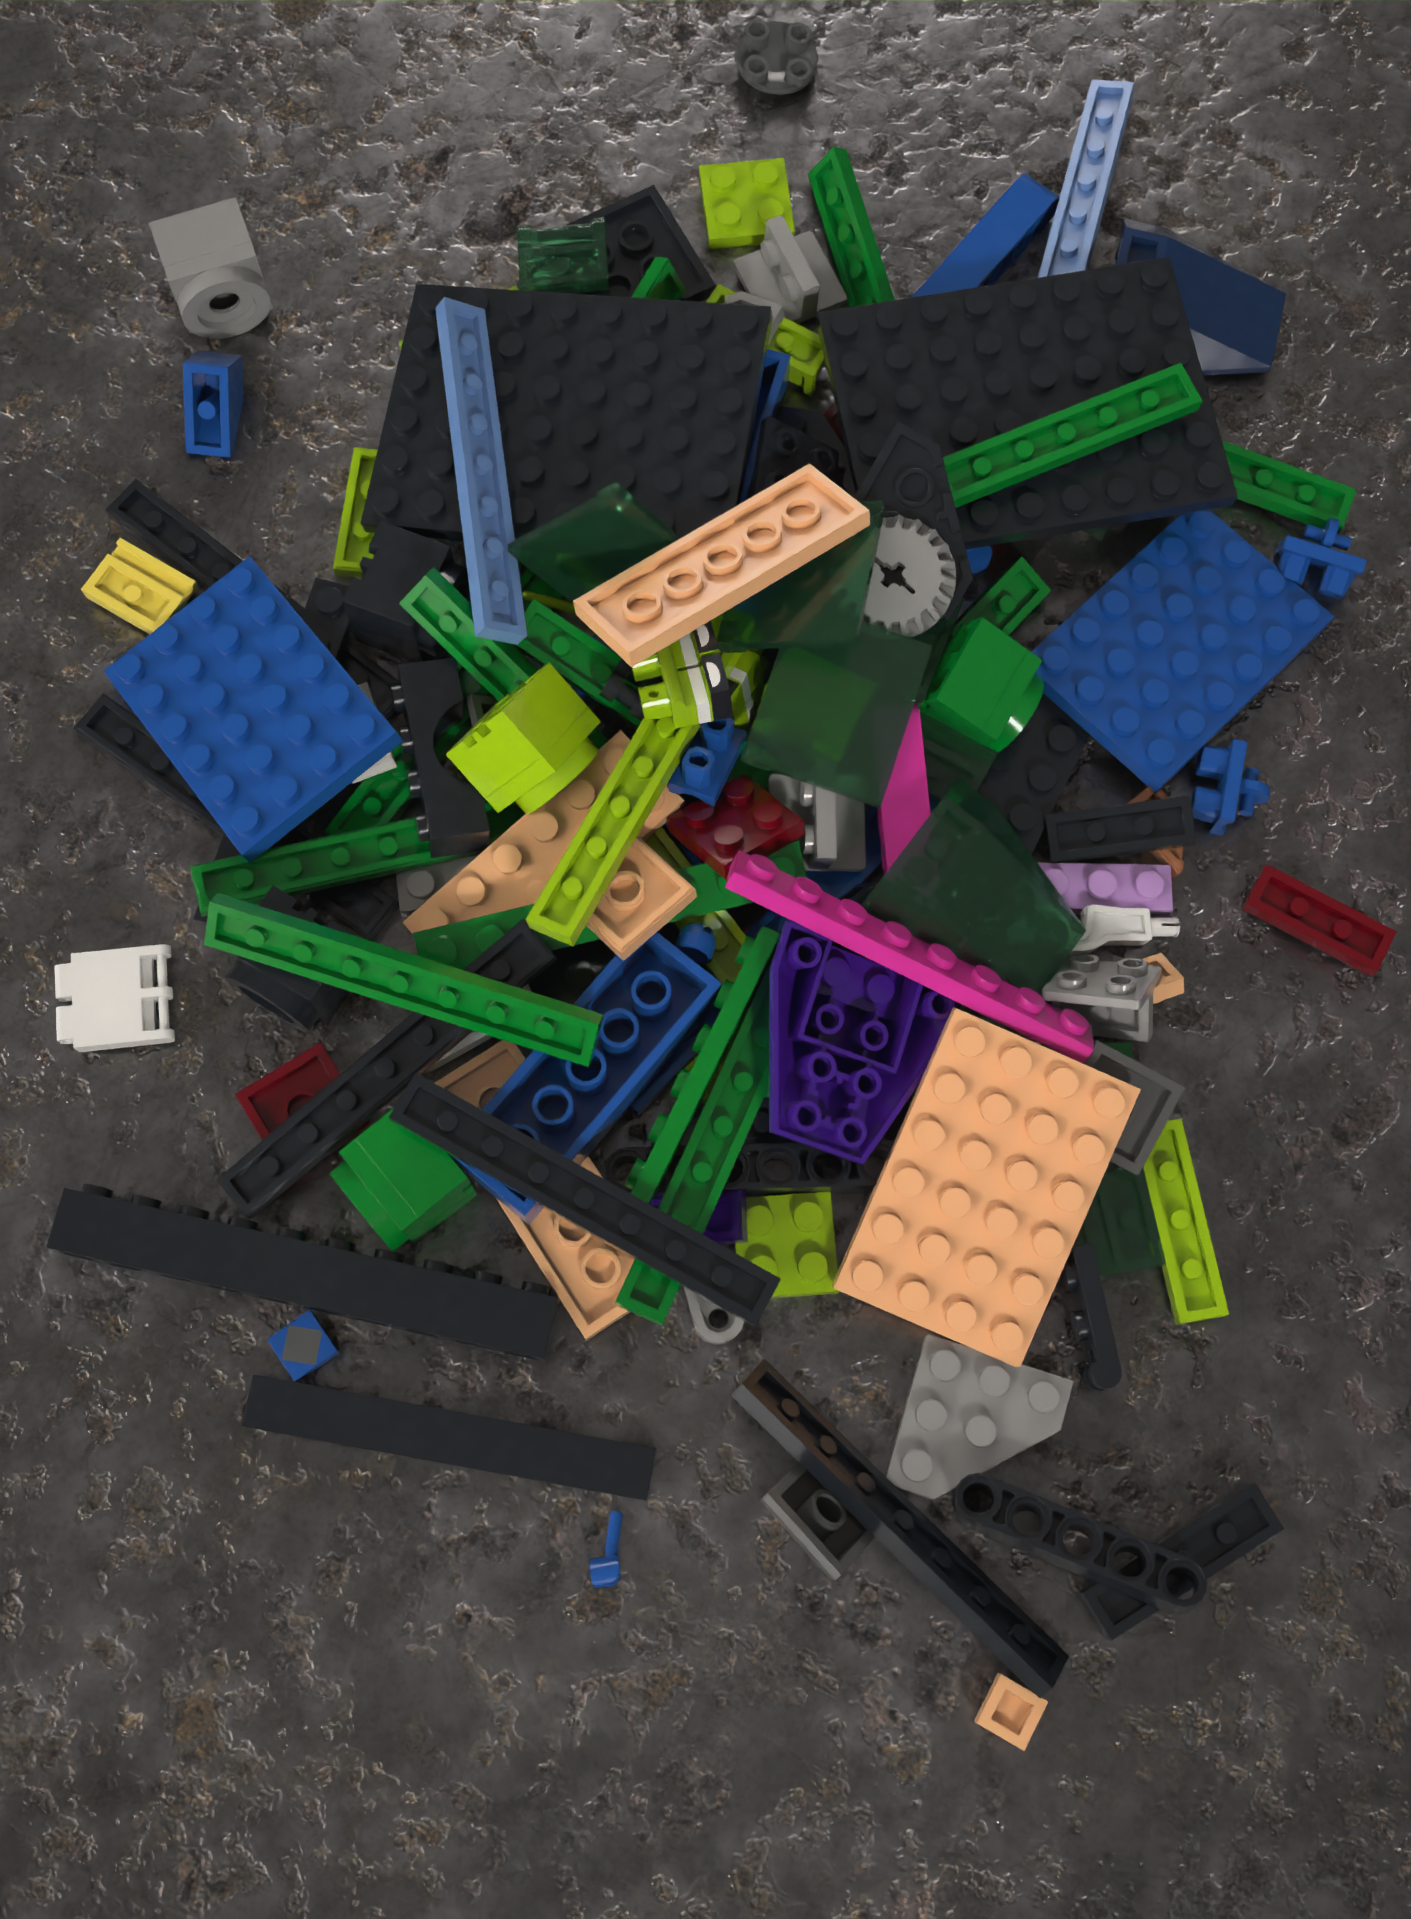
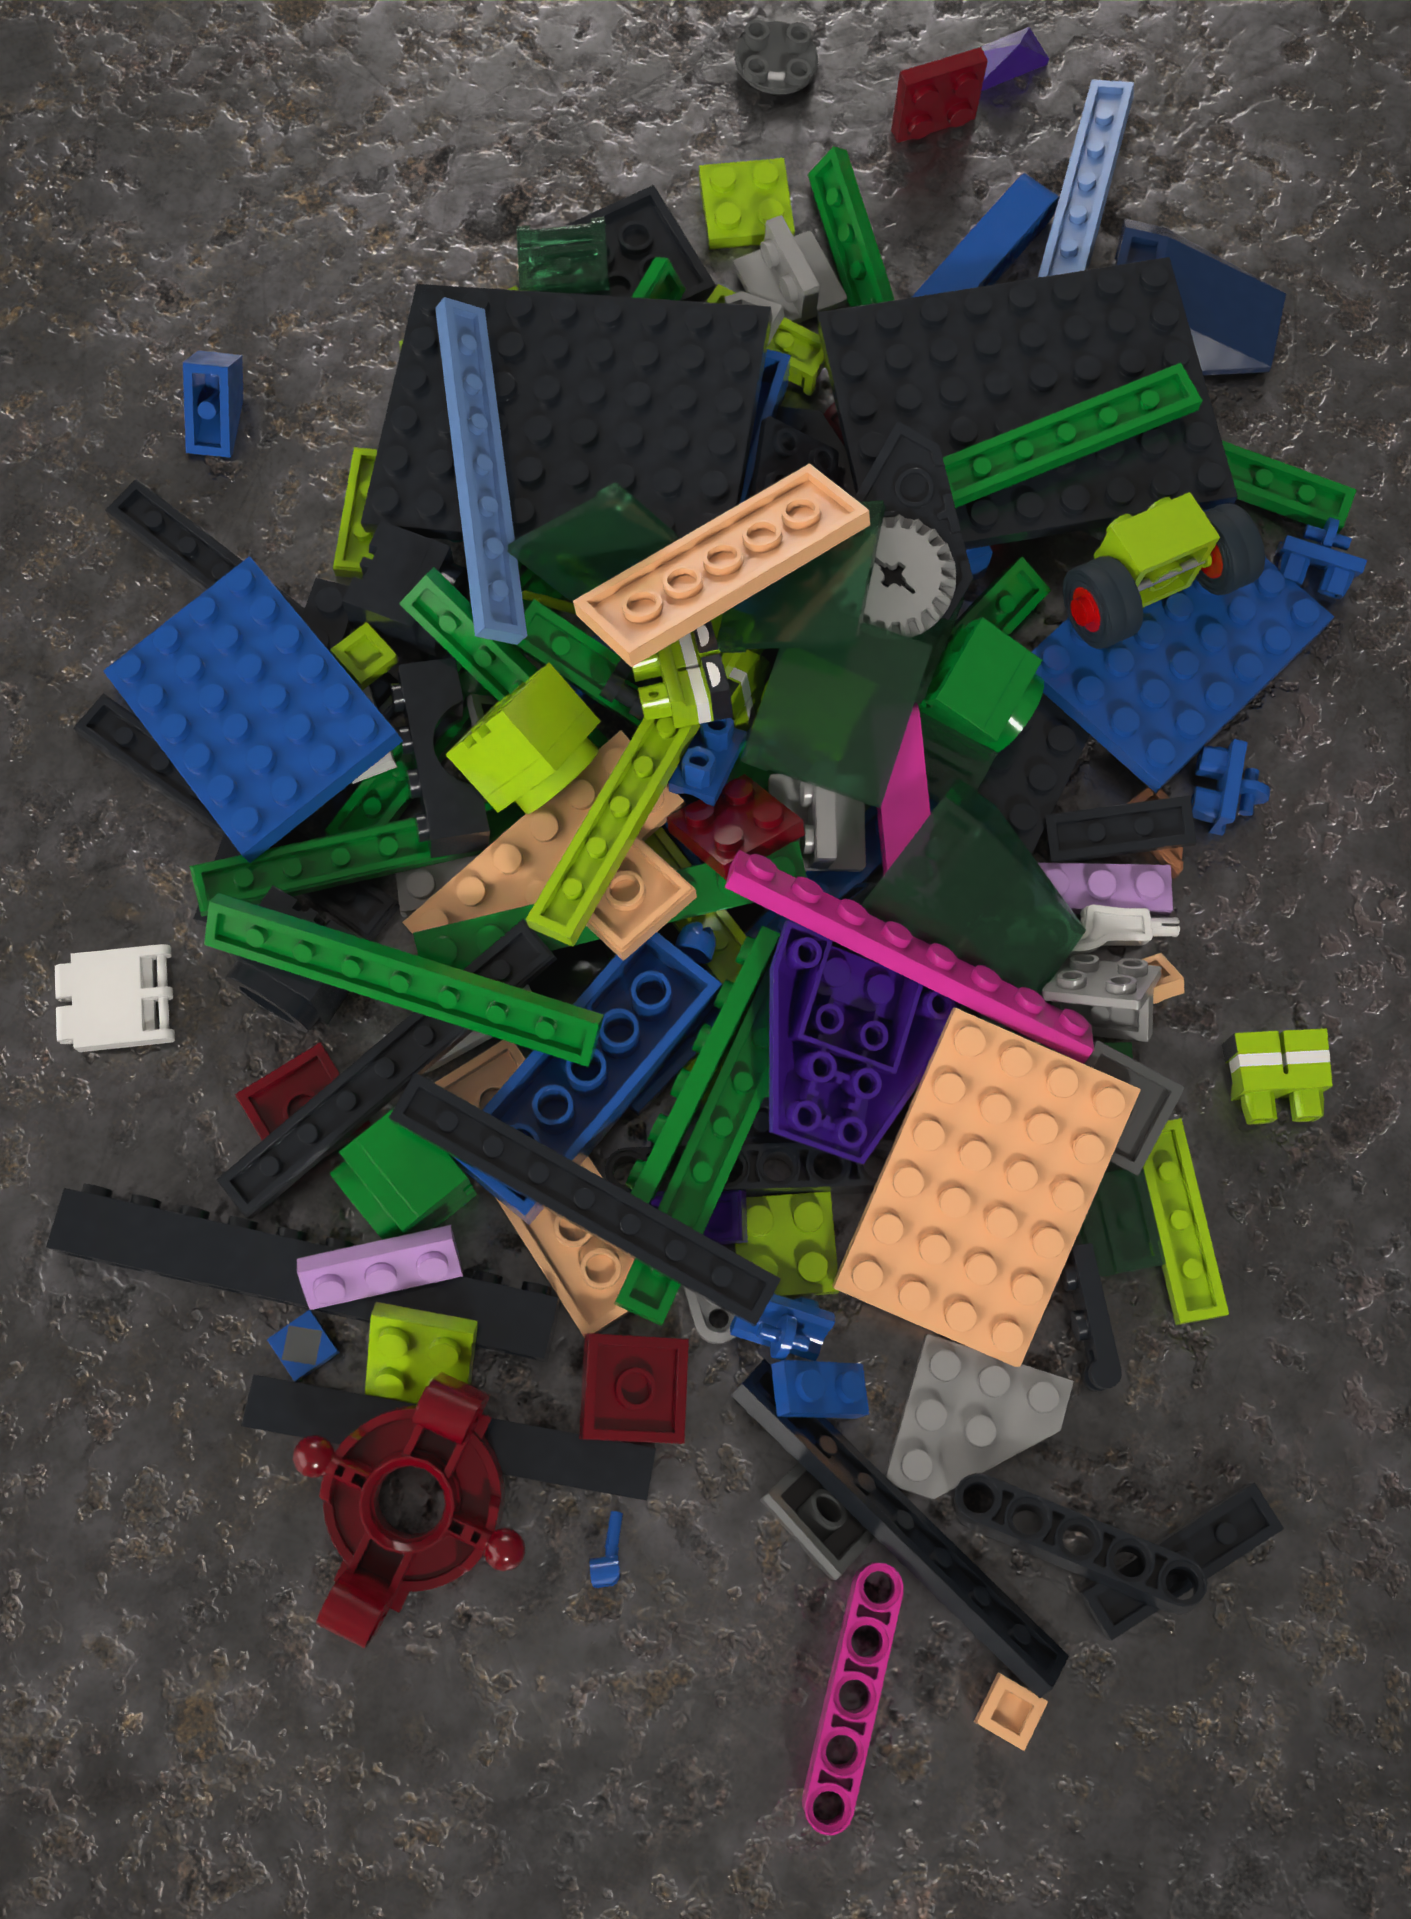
light yellow plate [81,538,200,634] -> none
light grey piece [148,197,273,339] -> none
dark red plate [1242,864,1397,977] -> none
none -> dark red piece [293,1372,526,1649]
none -> lavender plate [297,1225,463,1310]
none -> lime plate [330,622,398,690]
none -> lime plate [365,1302,478,1404]
none -> dark red plate [579,1333,689,1444]
none -> blue hips [730,1293,835,1361]
none -> blue plate [771,1360,870,1419]
none -> dark pink beam [802,1562,904,1835]
none -> dark red plate [891,47,988,143]
none -> dark purple slope [981,27,1049,91]
none -> brick [1063,492,1265,649]
none -> lime hips [1222,1028,1333,1125]

